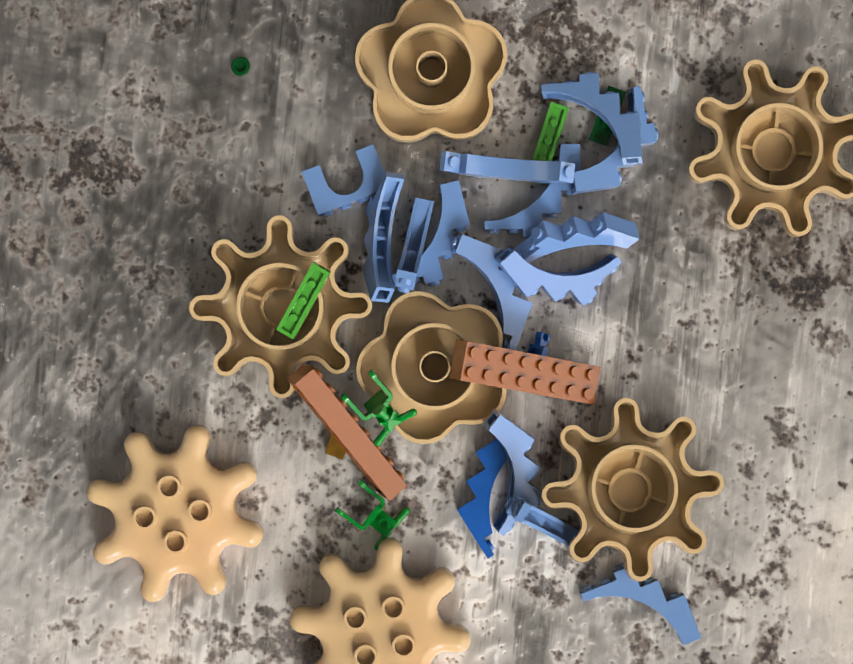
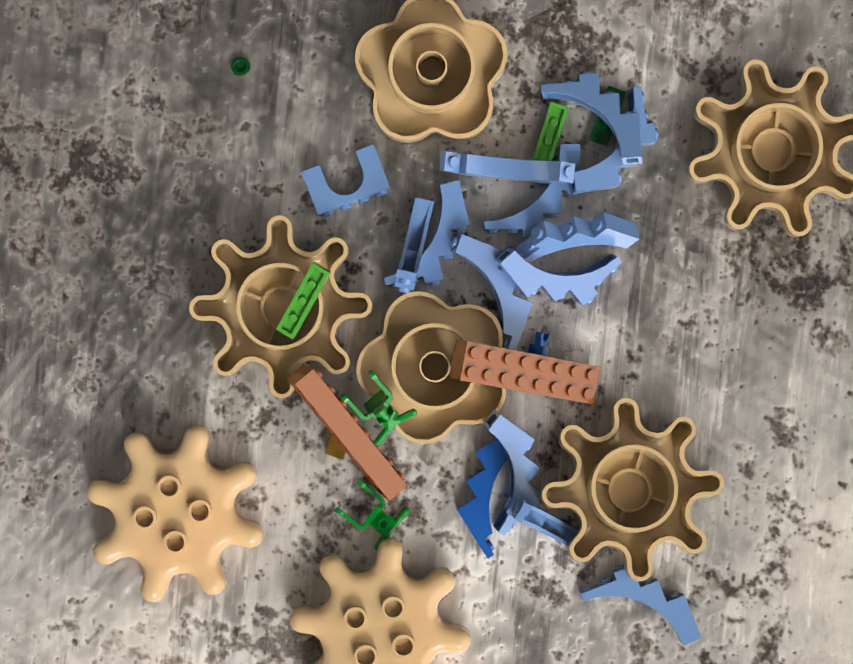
medium blue arch [362,172,405,303] -> none

